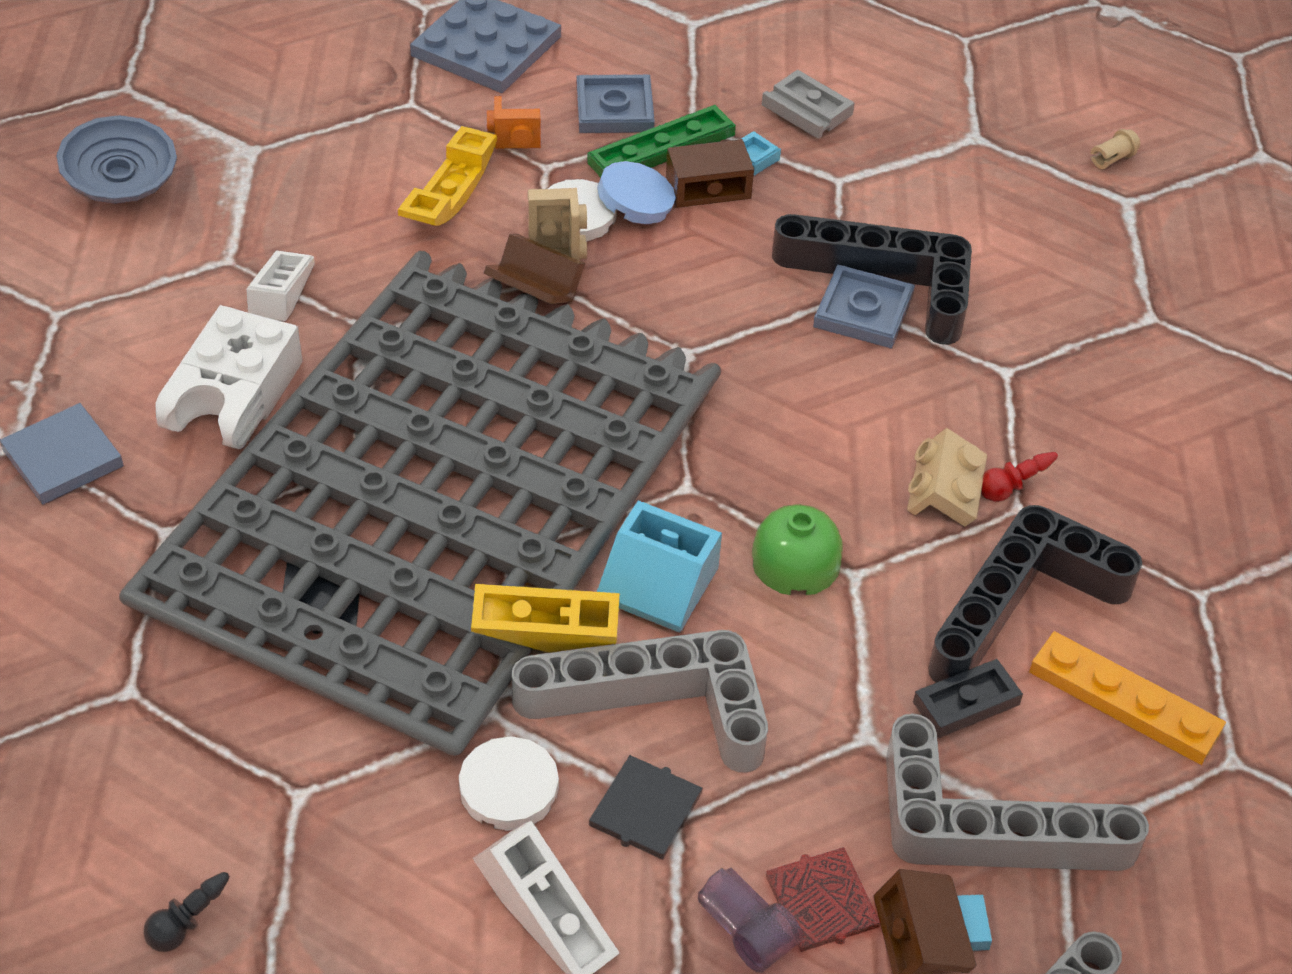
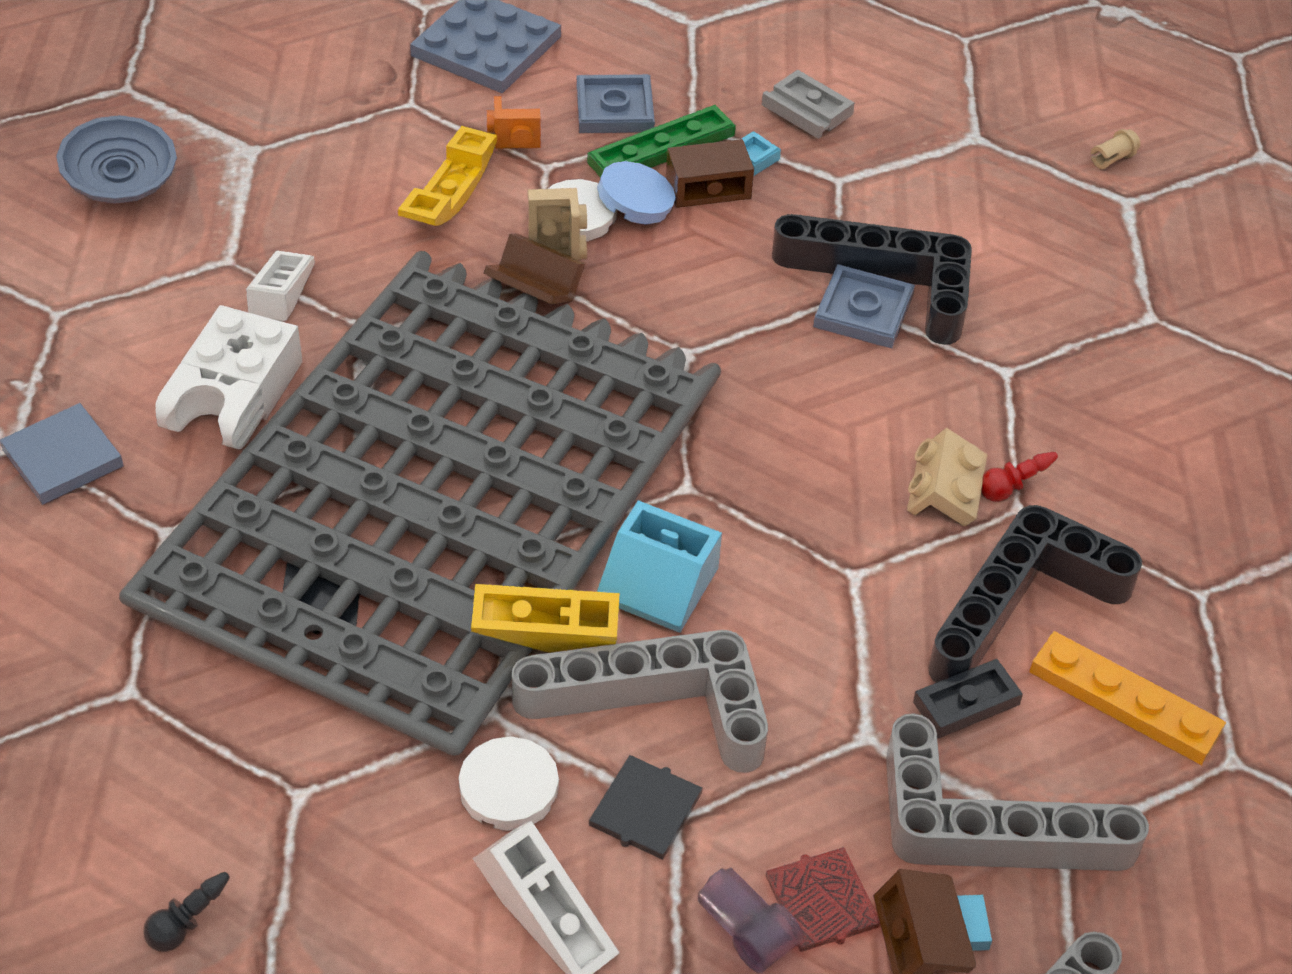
bright green cylinder [752,504,843,595] -> none

